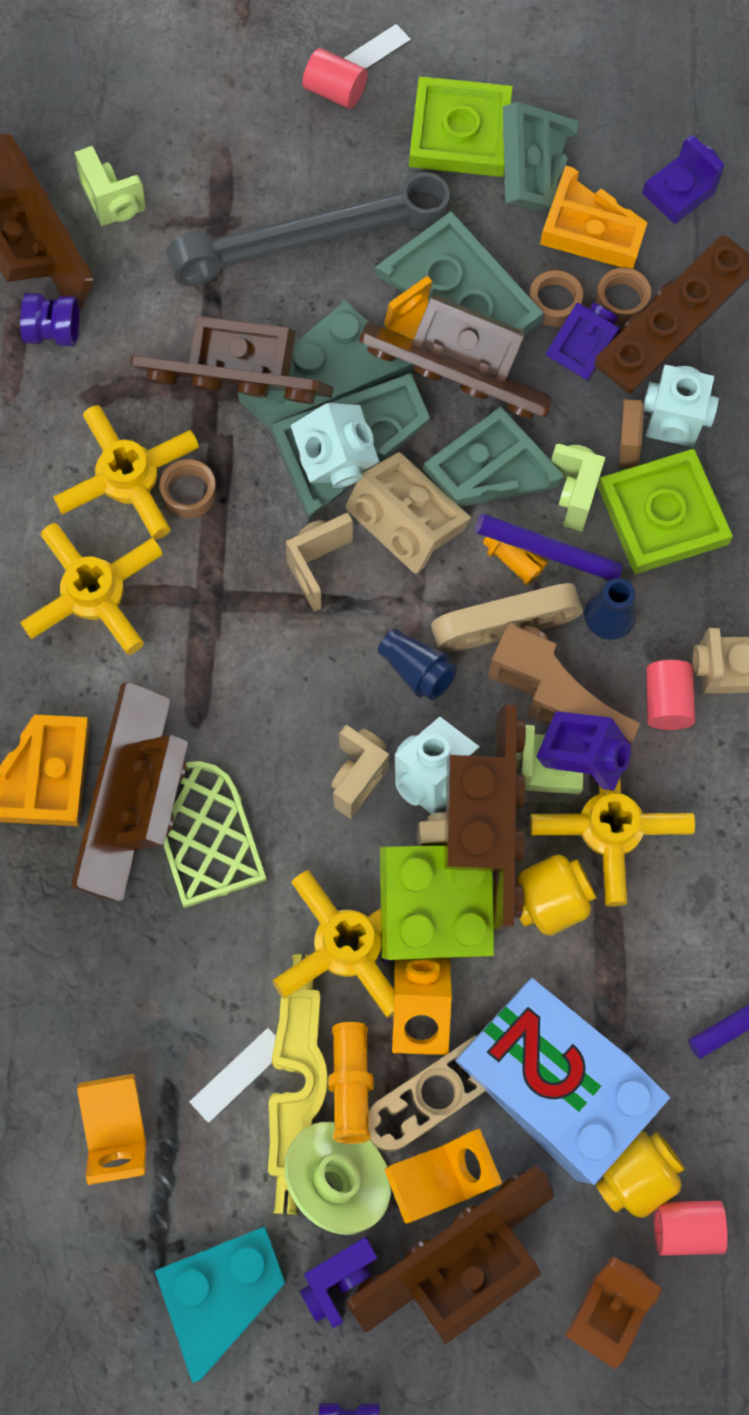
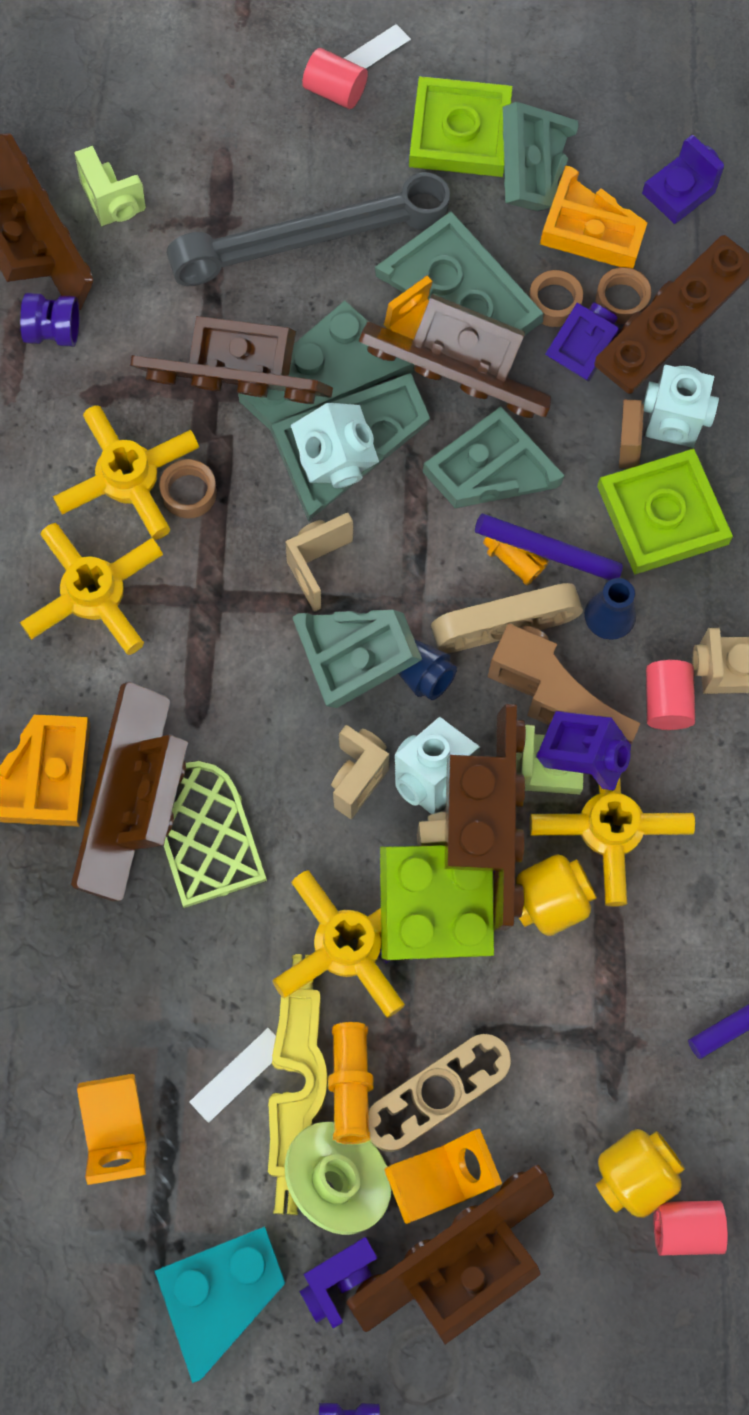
tan bracket [346,452,471,573] -> none
light orange bracket [392,958,452,1055] -> none
light blue slope [454,978,670,1185] -> none
yellowish green bracket [551,444,605,532] -> none
dark orange bracket [564,1257,662,1370] -> none
none -> sand green wing [292,610,422,708]

